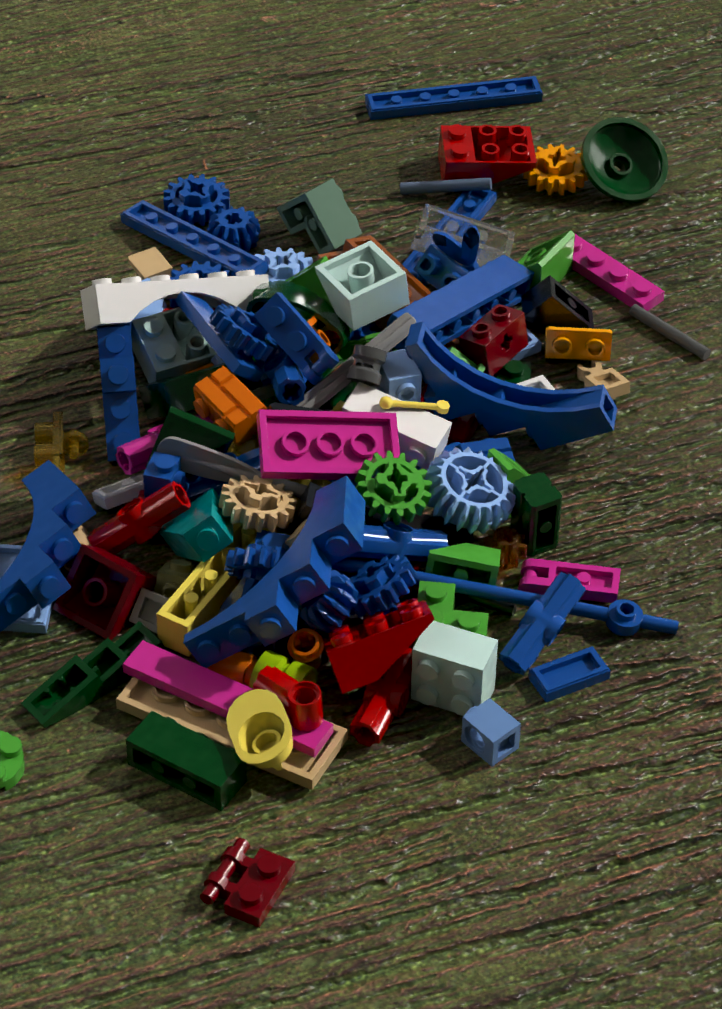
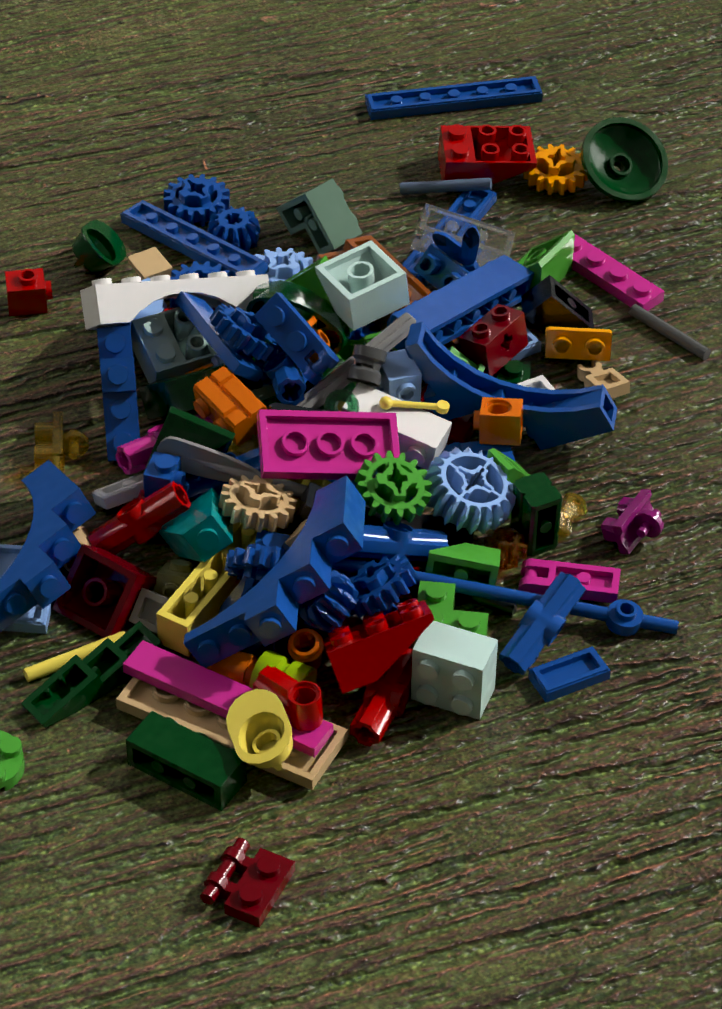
medium blue brick [461,698,521,767] -> none
none -> red brick [5,268,53,316]
none -> light yellow bar [23,631,125,682]
none -> dark green piece [72,220,126,273]
none -> clear green plate [324,389,359,412]
none -> orange brick [473,397,523,446]
none -> clear yellow piece [558,493,588,537]
none -> magenta hips [601,489,664,555]

